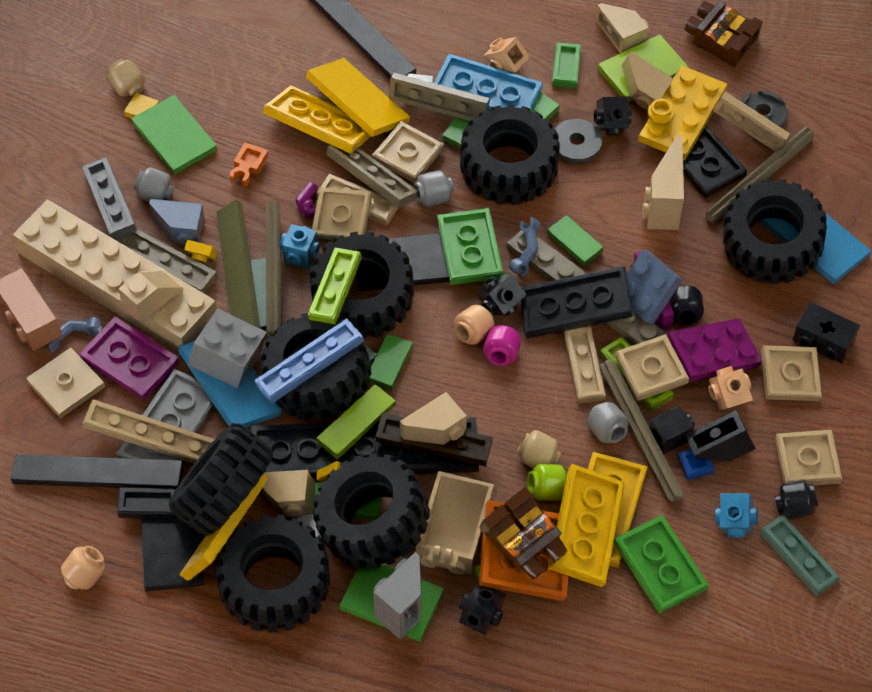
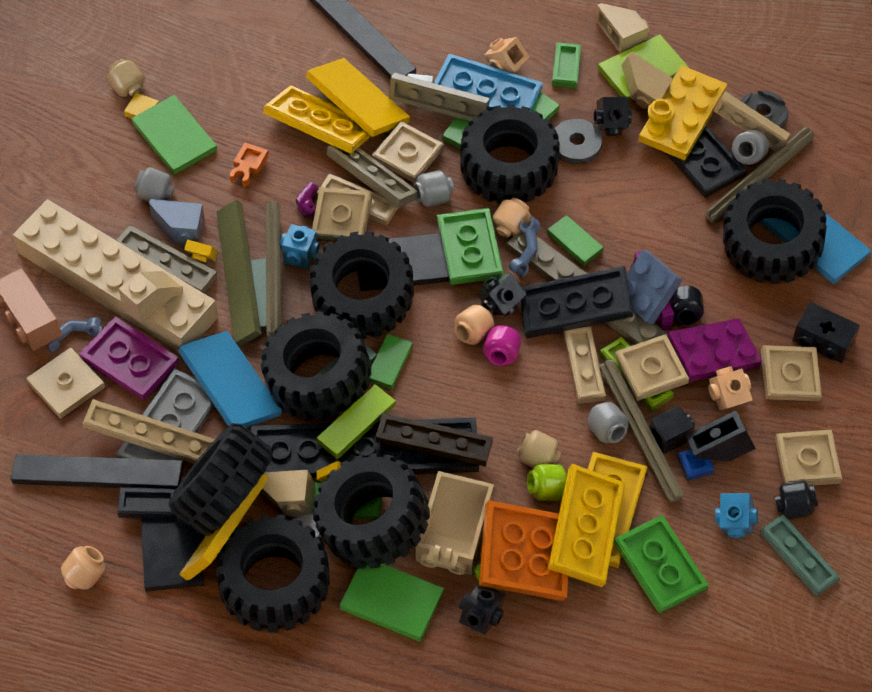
plate [82,157,137,240] -> none
light grey brick [188,308,267,389] -> none
medium blue tile [254,319,364,404] -> none
lime tile [308,248,362,325] -> none
light grey slope [374,552,421,640] -> none
tan slope [400,392,467,445] -> none
reddish brown hips [479,486,568,580] -> none
tan slope [642,135,684,230] -> none
reddish brown hips [685,0,763,67] -> none
none -> light nougat head [492,198,531,239]
none -> light grey head [732,129,769,165]

